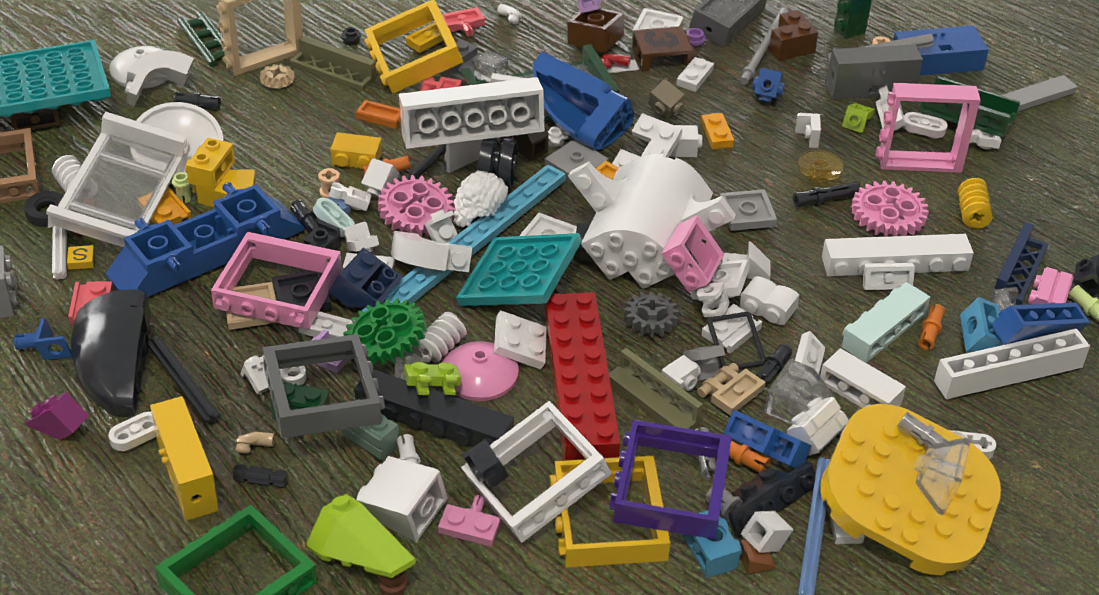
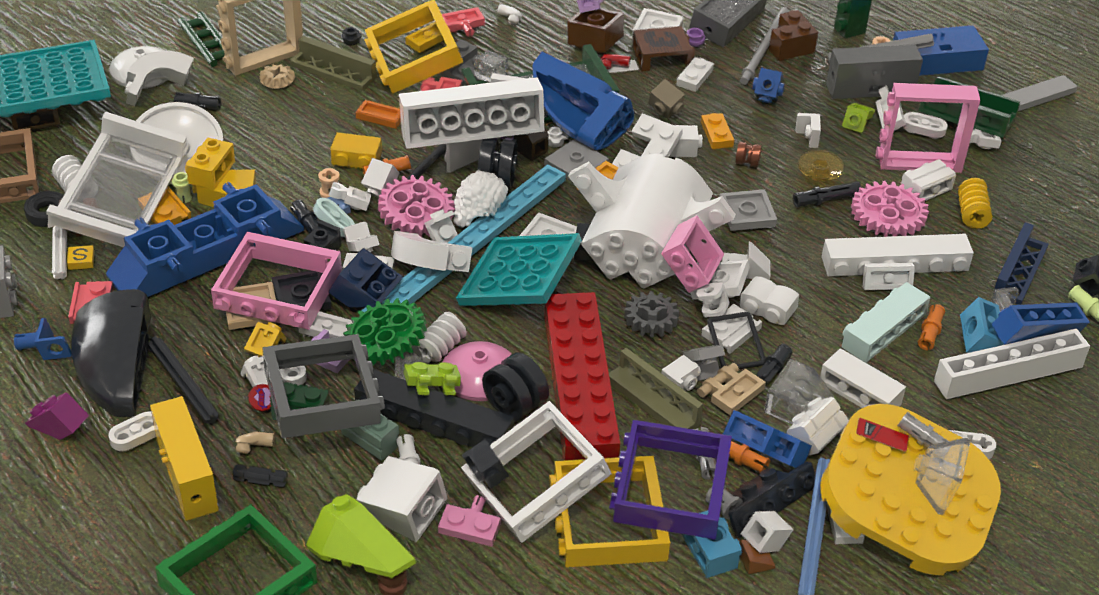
white plate [494,310,546,369] -> none
white plate [793,331,825,386] -> none
bright pink brick [1028,267,1074,304] -> none
none -> yellow bracket [244,322,287,357]
none -> red tile [248,384,271,411]
none -> black wheel [482,352,549,422]
none -> copper wheel [735,141,762,167]
none -> red sticker [856,418,909,452]
none -> white brick [901,159,956,201]

